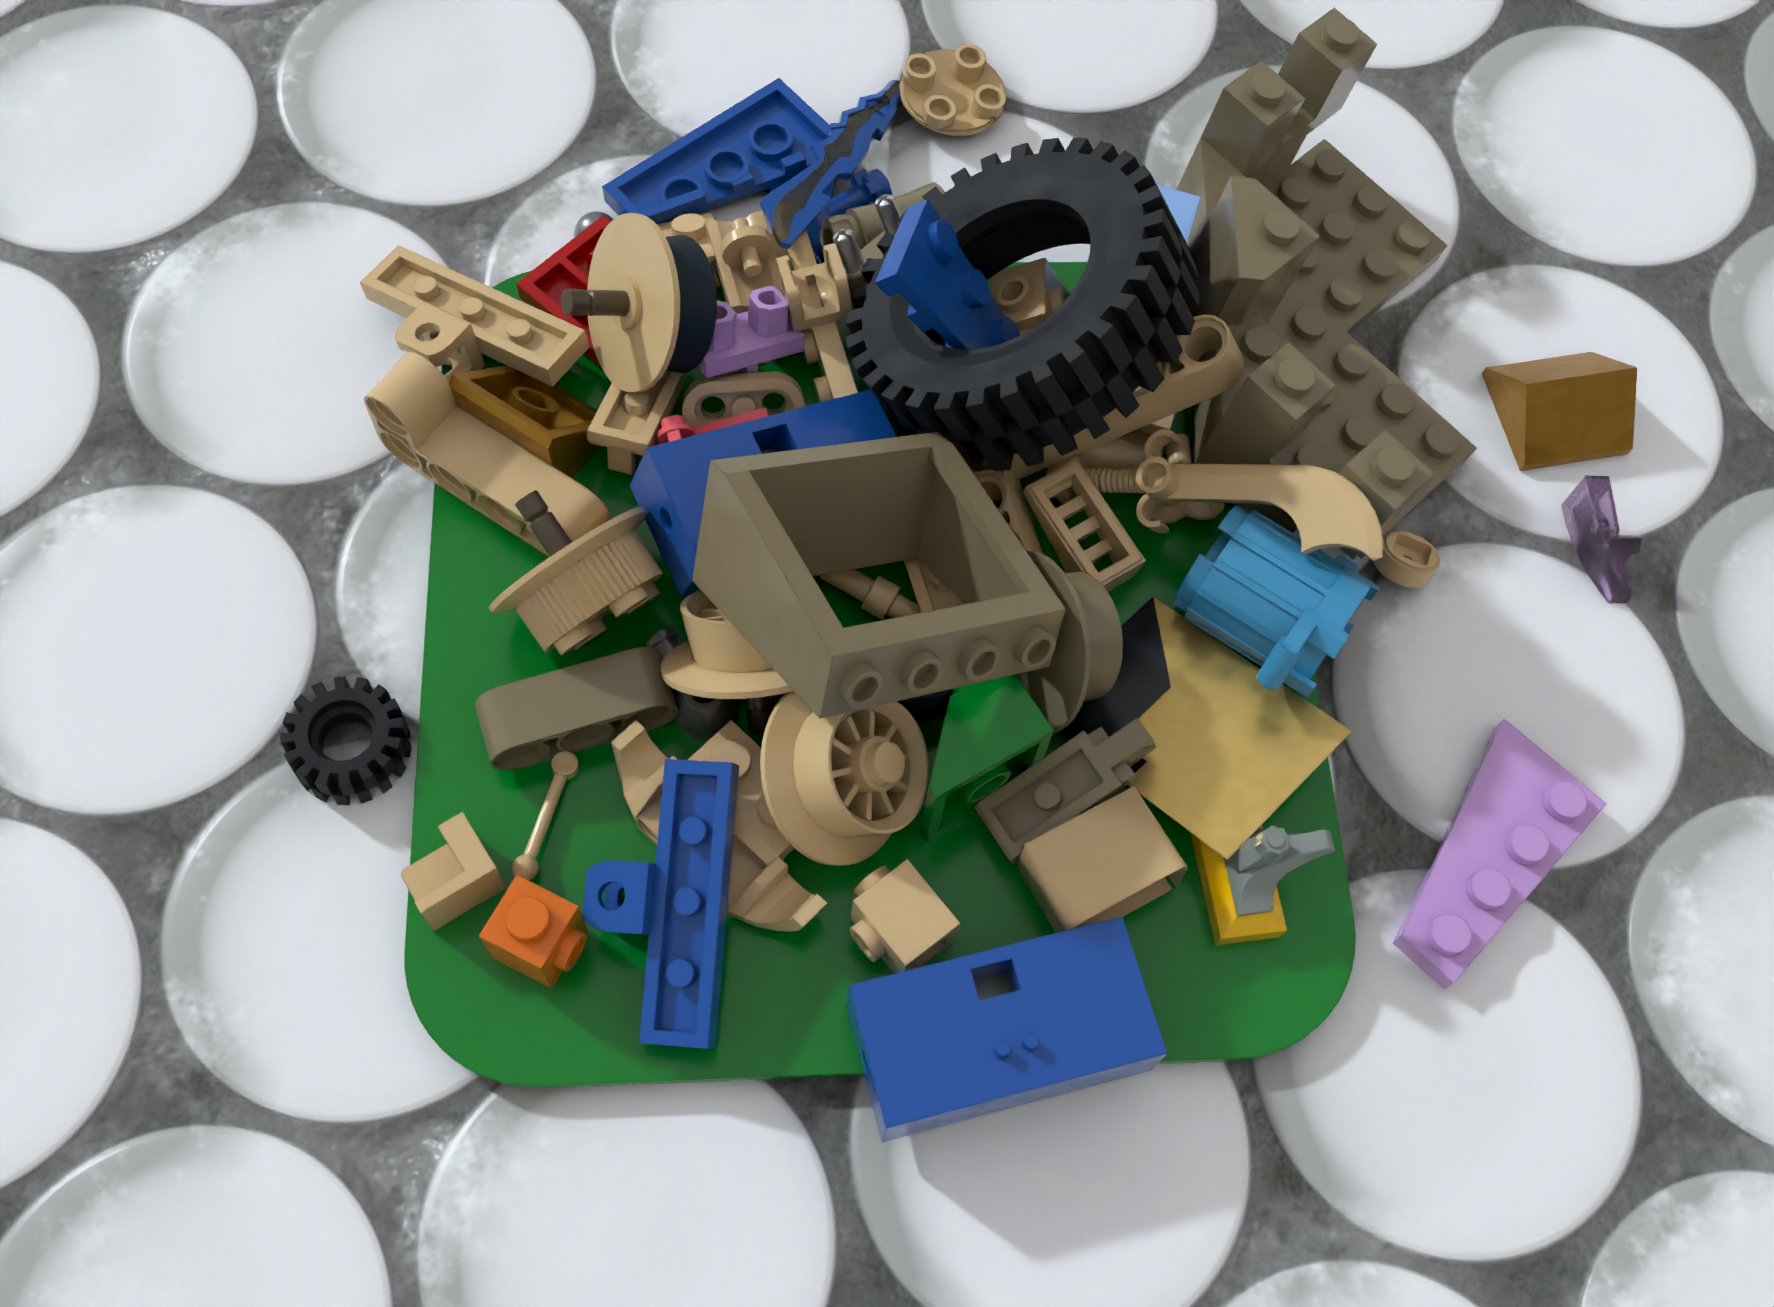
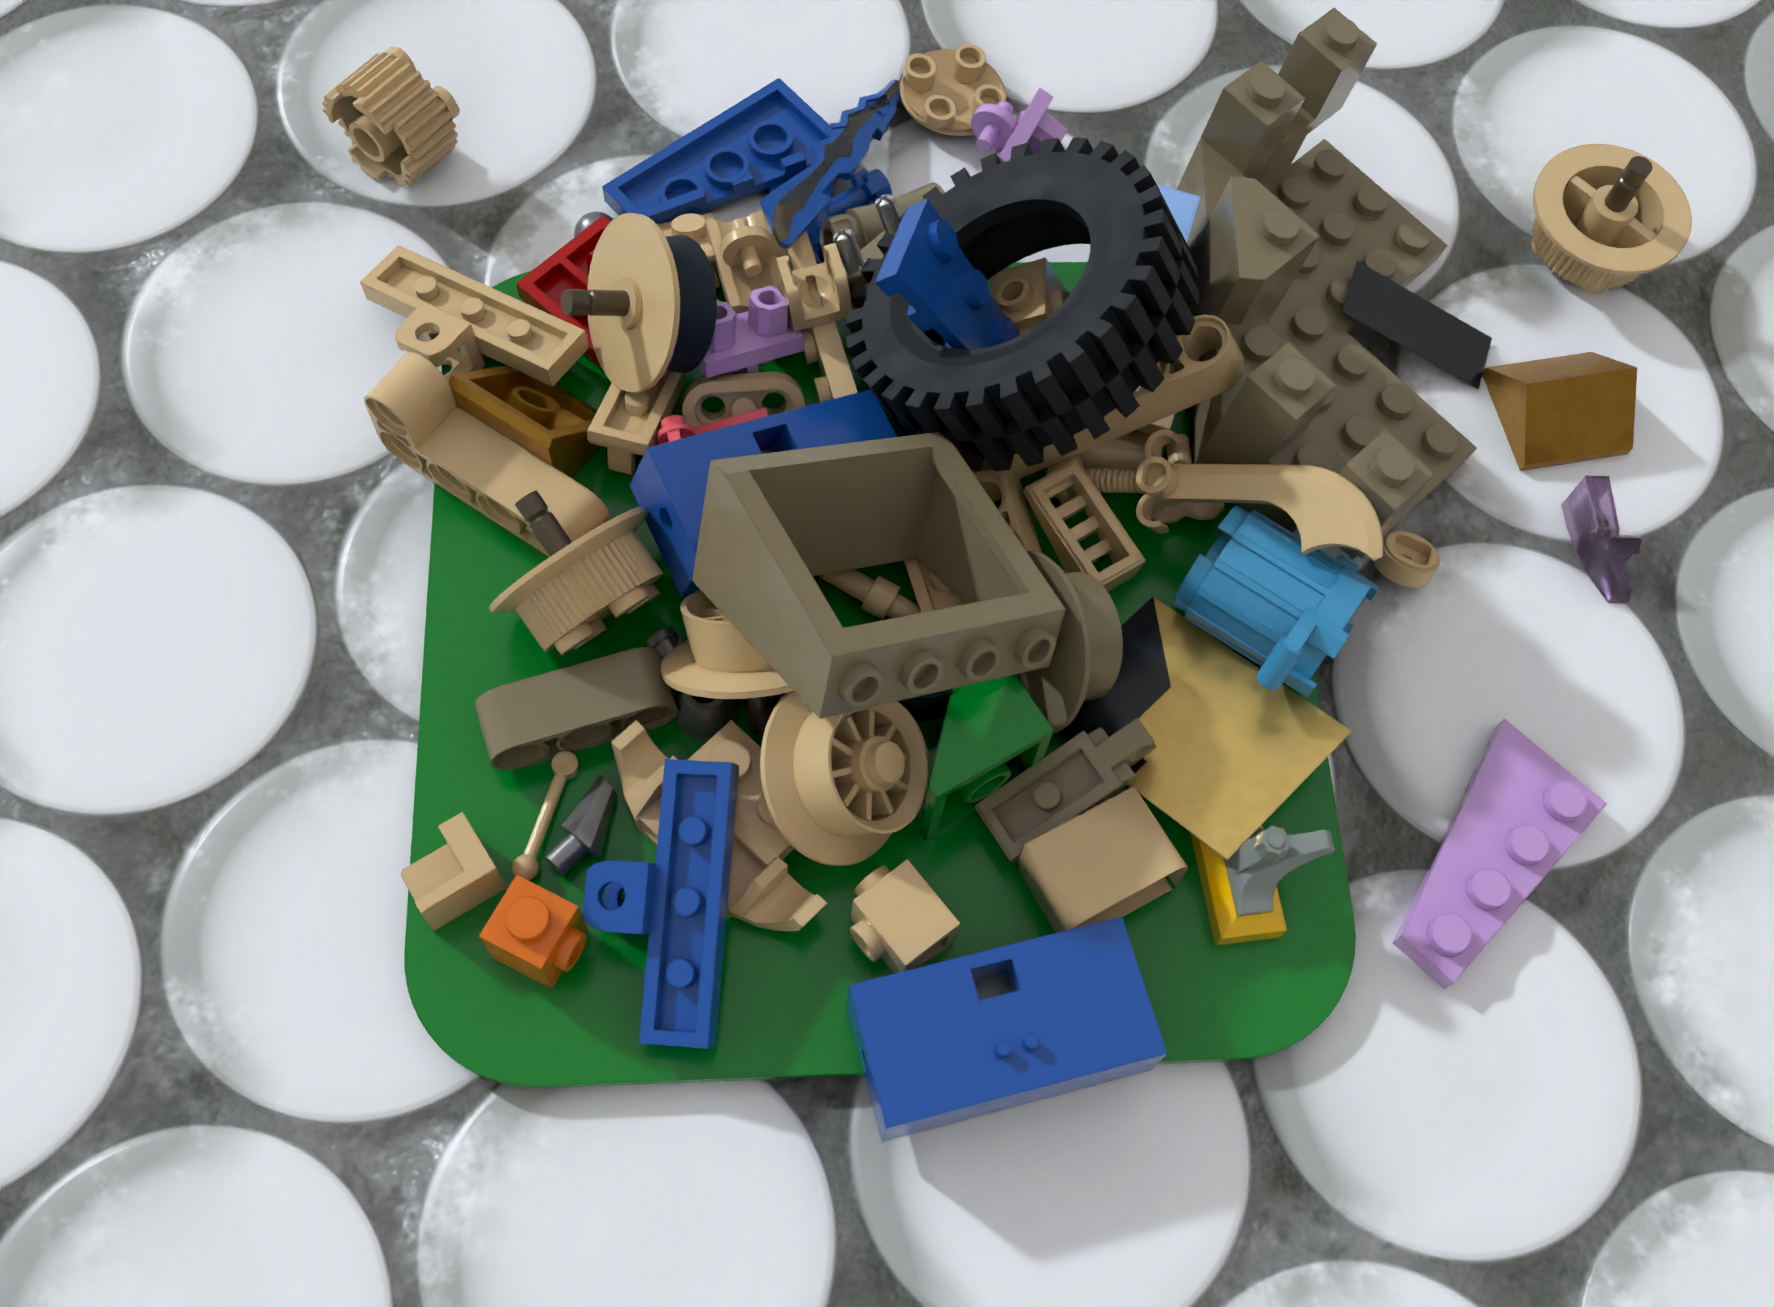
black tyre [280,676,412,805] -> none
none -> tan brick [322,47,460,188]
none -> flat silver bar [545,774,617,876]
none -> lavender hips [971,88,1068,163]
none -> black sticker [1341,261,1492,389]
none -> tan piece [1531,144,1692,294]

